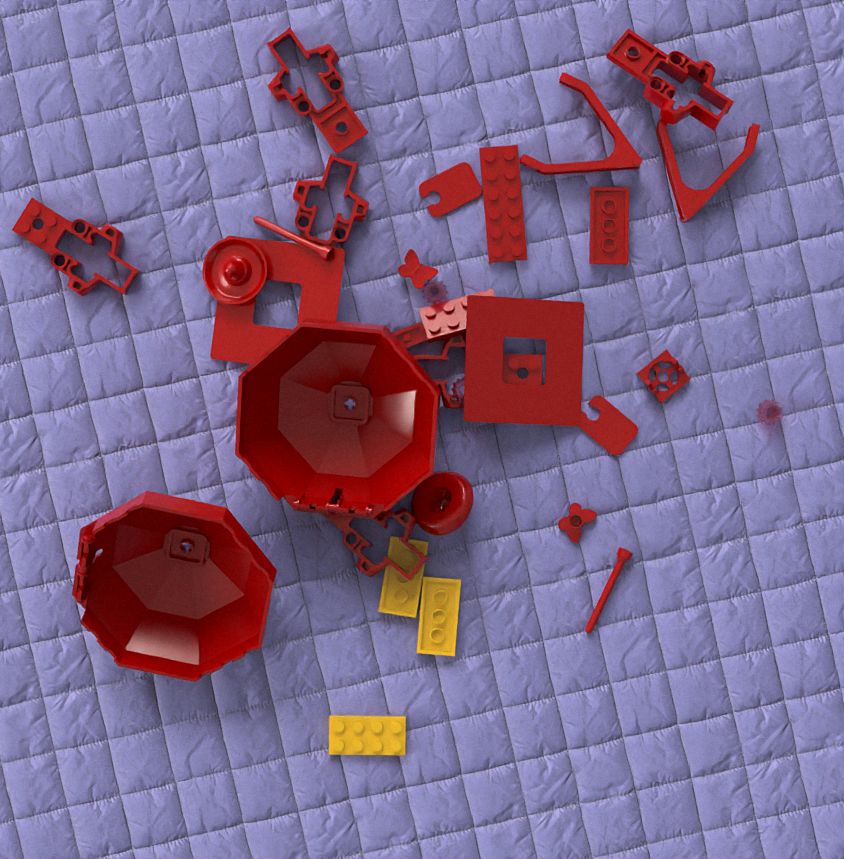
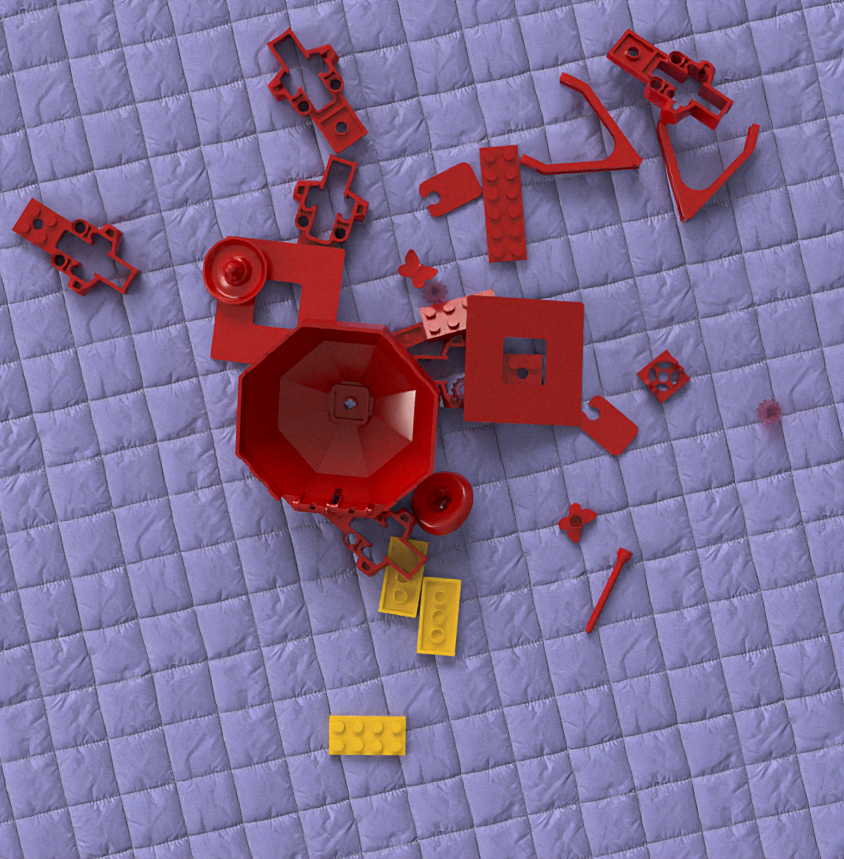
red windscreen [72,491,277,682] -> none
red piece [253,216,335,262] -> none
red plate [589,187,629,265] -> none

